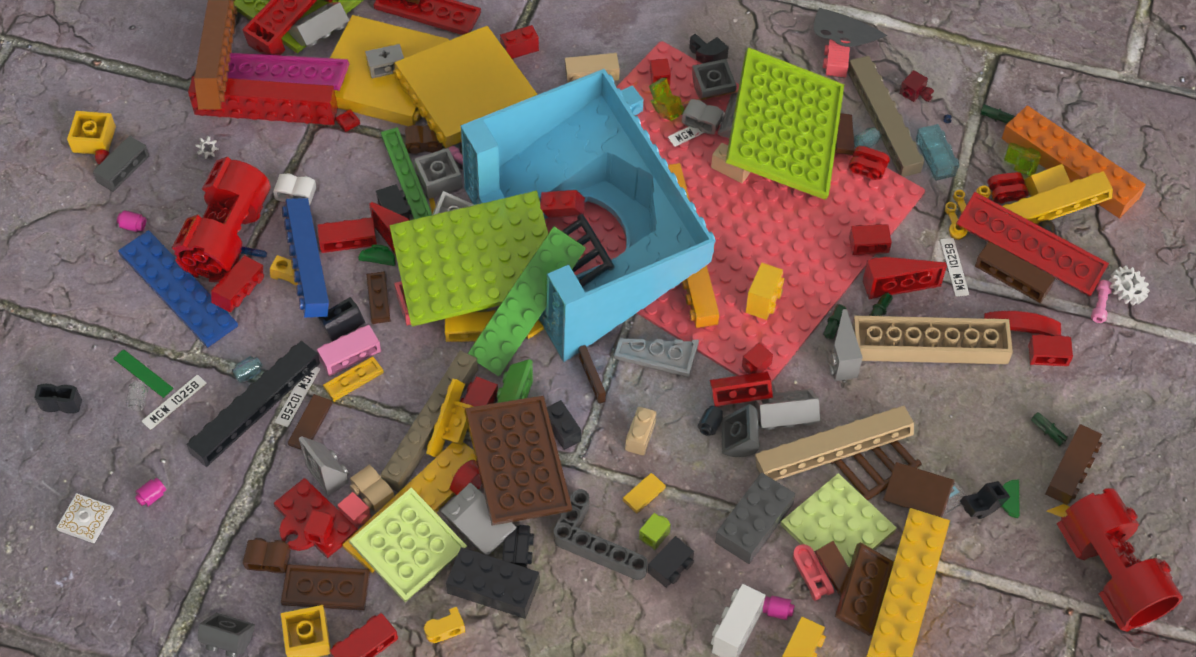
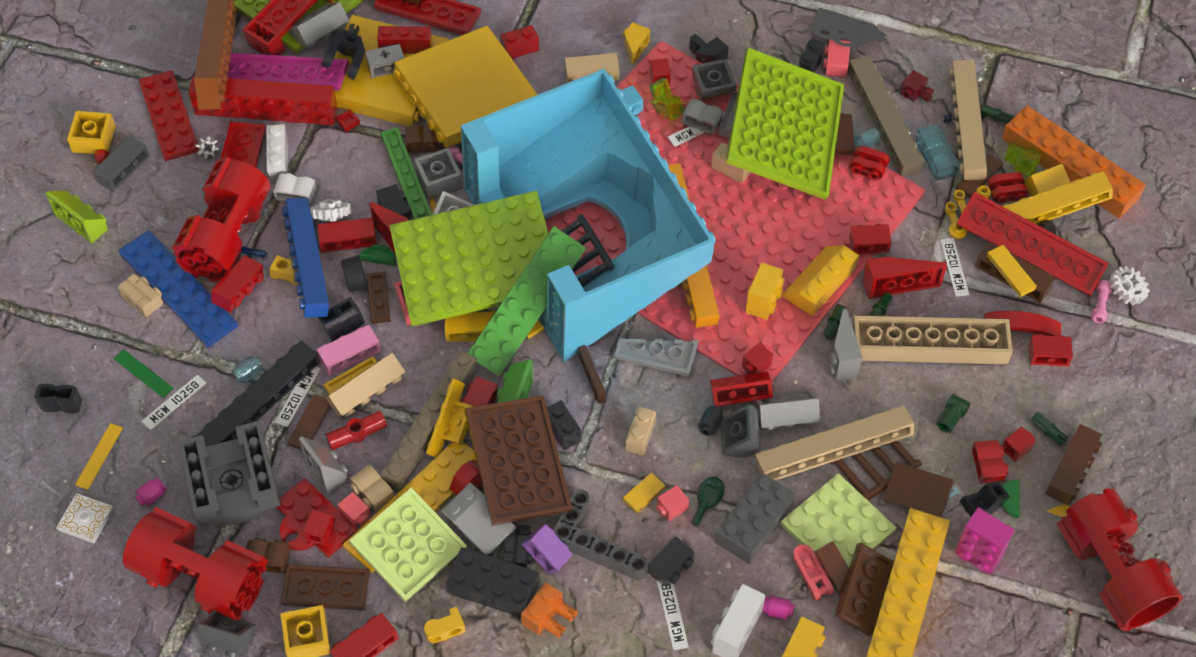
dark pink brick [117,210,147,232] -> none
red brick [540,190,585,218] -> none
lime brick [639,513,671,550] -> none
none -> lime slope [45,191,108,244]
none -> yellow sticker [75,423,123,490]
none -> tan brick [118,273,163,317]
none -> red cylinder [123,507,268,621]
none -> red plate [138,70,199,162]
none -> dark grey piece [178,421,280,527]
none -> red plate [220,122,267,167]
none -> white brick [267,124,288,182]
none -> white gear [310,199,351,222]
none -> black piece [321,24,365,80]
none -> tan brick [325,353,405,418]
none -> red piece [325,411,387,450]
none -> black tyre [341,256,367,292]
none -> red brick [377,26,432,54]
none -> medium lavender brick [521,524,573,575]
none -> orange brick [521,582,578,639]
none -> yellow slope [623,22,651,64]
none -> coral brick [656,485,689,522]
none -> white sticker [657,581,689,650]
none -> dark green piece [691,477,725,526]
none -> yellow slope [782,245,859,316]
none -> black brick [798,39,824,73]
none -> dark green piece [936,393,971,433]
none -> tan brick [950,59,987,180]
none -> reddish brown tile [955,154,1003,199]
none -> dark pink brick [955,507,1015,575]
none -> red brick [971,440,1009,484]
none -> yellow tile [987,245,1037,297]
none -> red brick [1003,426,1036,463]

